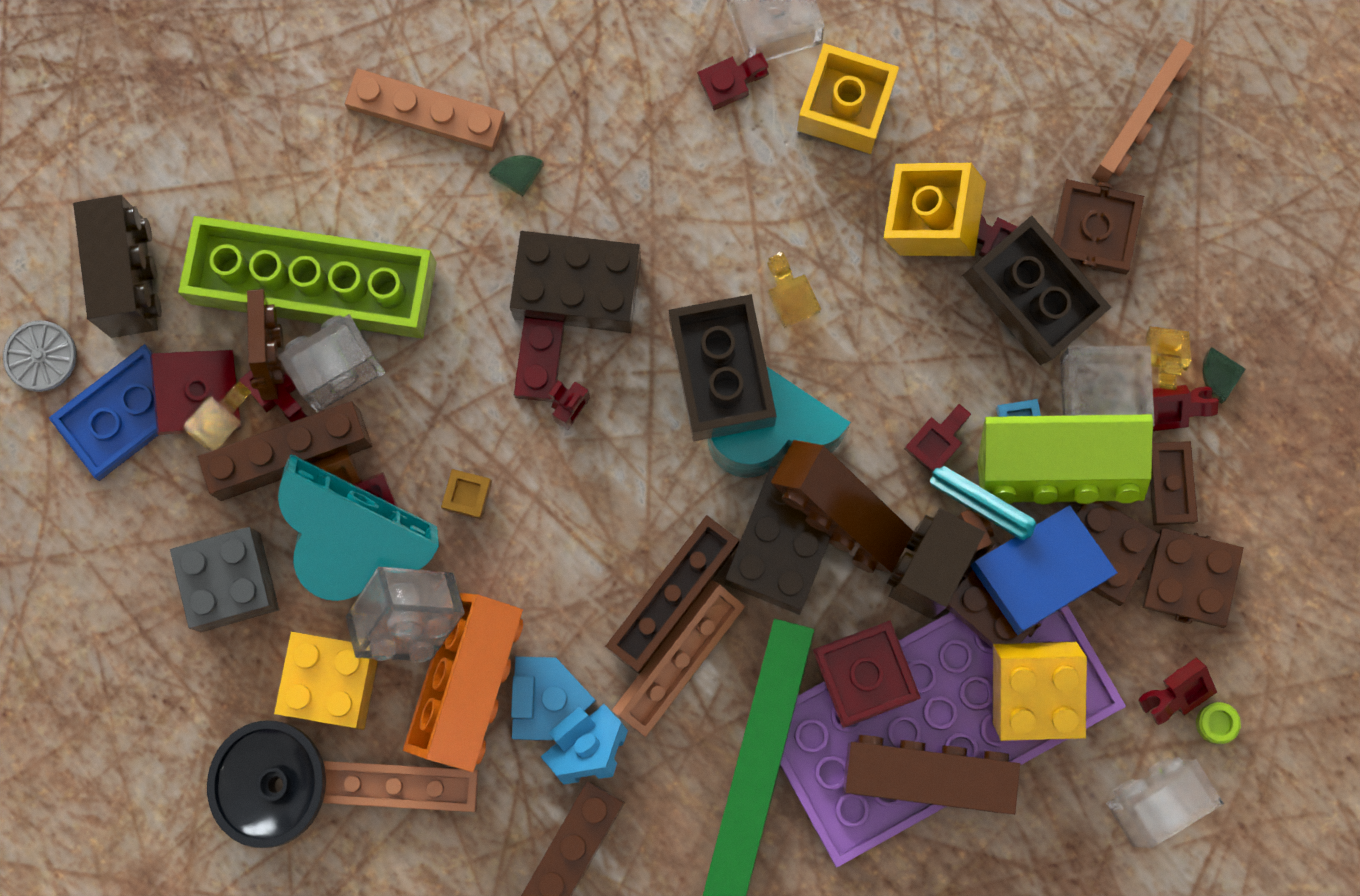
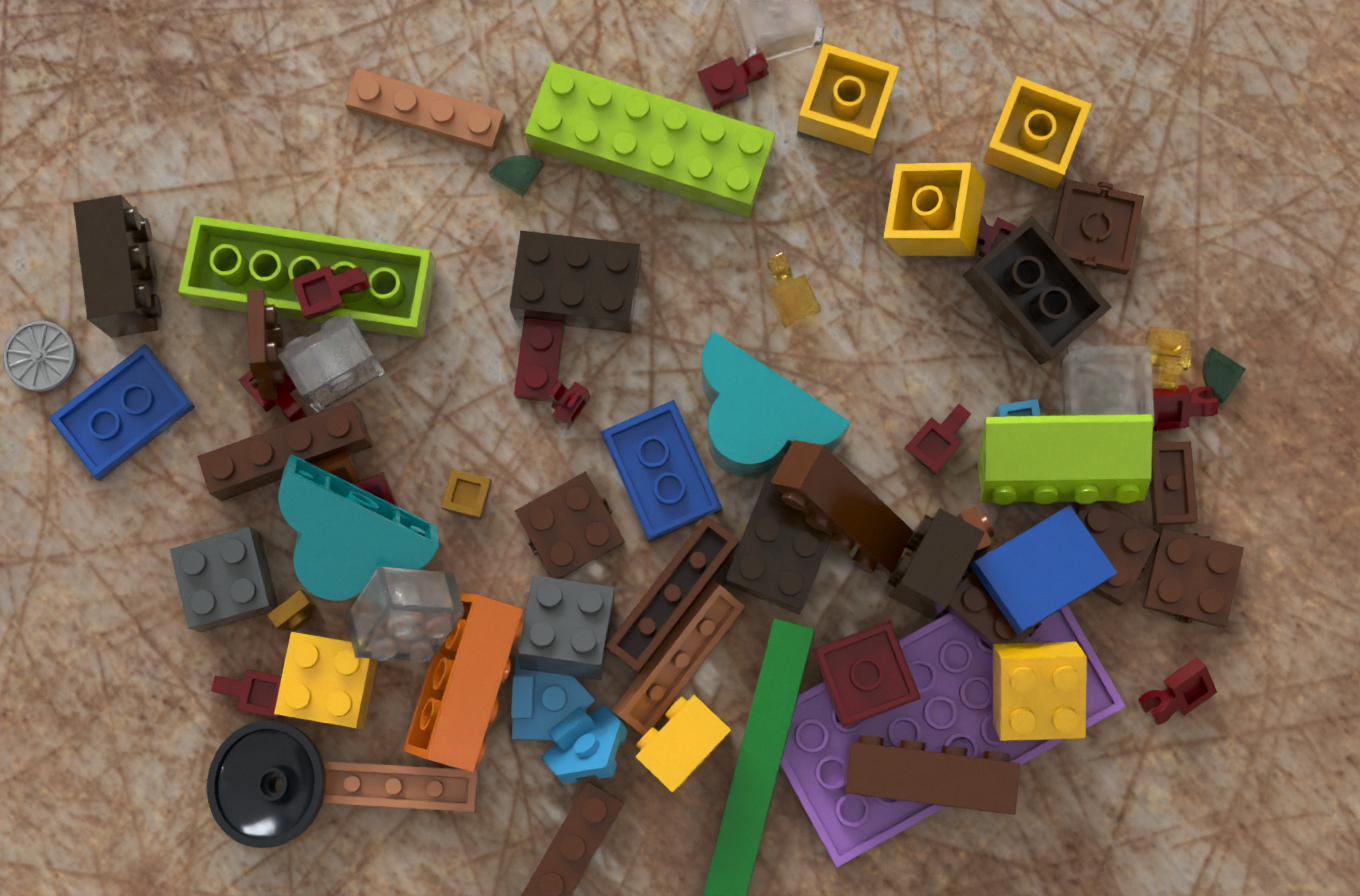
dark red plate [150,350,241,435] -> none
clear yellow plate [181,382,251,451] -> none
dark brown brick [669,294,777,442] -> none
teal axle [930,466,1037,540] -> none
nougat plate [1092,38,1194,182] -> none
clear brick [1106,756,1224,848] -> none
lime tile [1196,702,1241,744] -> none
none -> dark red plate [211,669,282,718]
none -> pearl gold plate [267,590,318,631]
none -> dark red plate [291,265,371,320]
none -> reddish brown plate [515,471,625,579]
none -> dark grey brick [518,575,615,680]
none -> lime brick [525,61,776,219]
none -> blue tile [601,400,723,542]
none -> yellow brick [635,695,731,793]
none -> yellow brick [982,76,1092,189]

